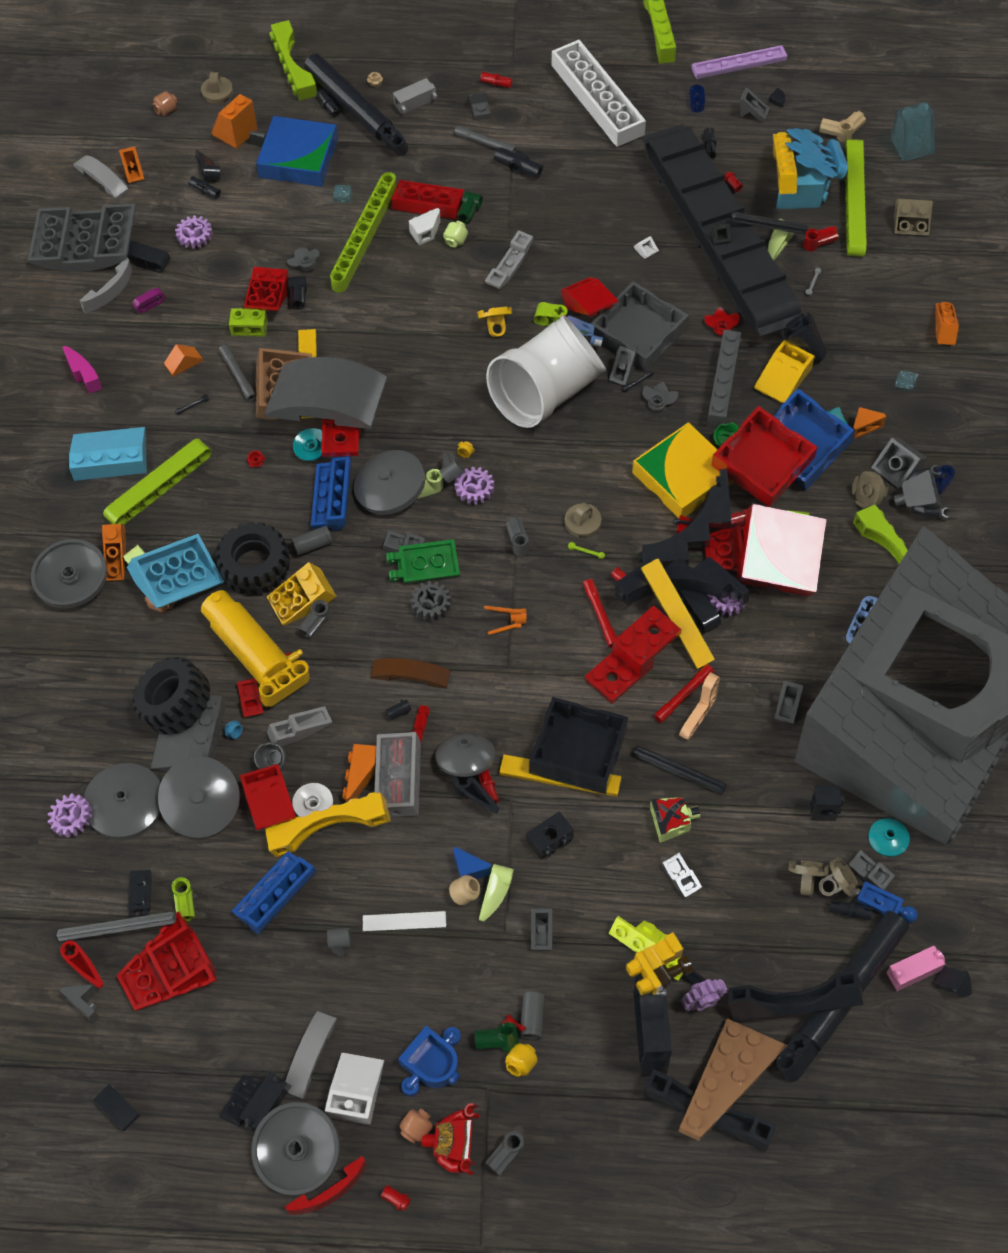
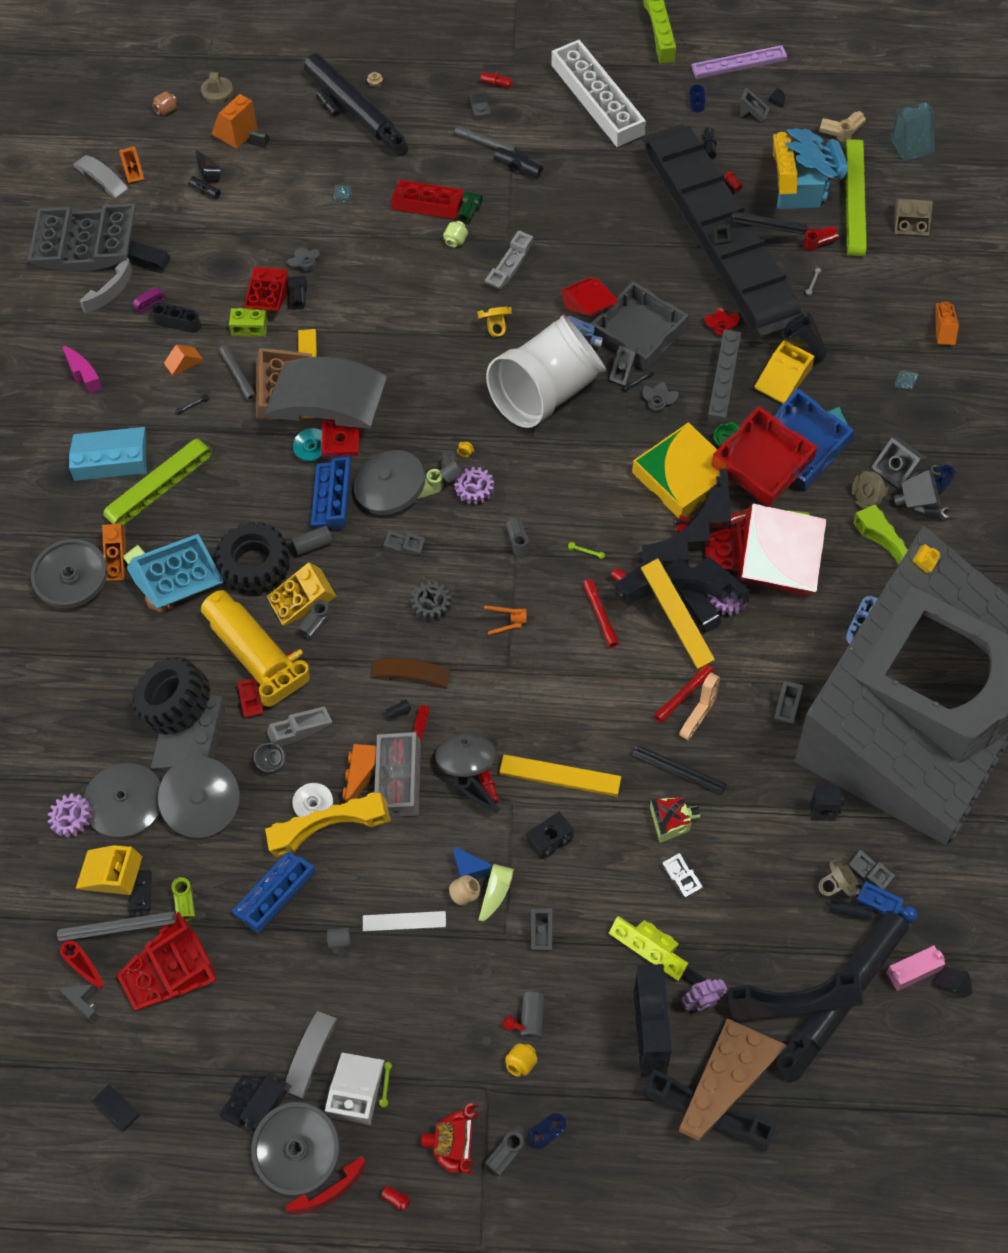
lavender gear [175,215,213,249] -> none
dark azure plate [224,720,243,739] -> none
red slope [239,764,296,830] -> none
red plate [247,450,265,467] -> none
blue tile [256,116,338,187] -> none
lime arch [269,20,317,101] -> none
lime beam [330,172,397,293] -> none
green tile [386,539,460,584] -> none
light grey brick [393,78,437,114] -> none
blue piece [398,1026,461,1097] -> none
nougat head [400,1108,432,1143] -> none
white slope [409,208,441,245] -> none
dark green piece [475,1022,520,1052] -> none
black tile [529,697,629,794] -> none
lime piece [534,302,567,326] -> none
dark tan tile [565,502,602,538] -> none
red bracket [585,606,682,704] -> none
yellow hips [626,932,693,995] -> none
white slope [634,236,659,259] -> none
yellowish green piece [768,219,794,260] -> none
dark tan tile [788,860,830,896] -> none
orange slope [853,407,886,439] -> none
teal dish [868,818,910,857] -> none
none -> yellow slope [76,845,143,895]
none -> black beam [151,302,201,333]
none -> lime hinge [379,1062,392,1108]
none -> clear blue beam [529,1113,566,1149]
none -> yellow tile [912,544,940,573]

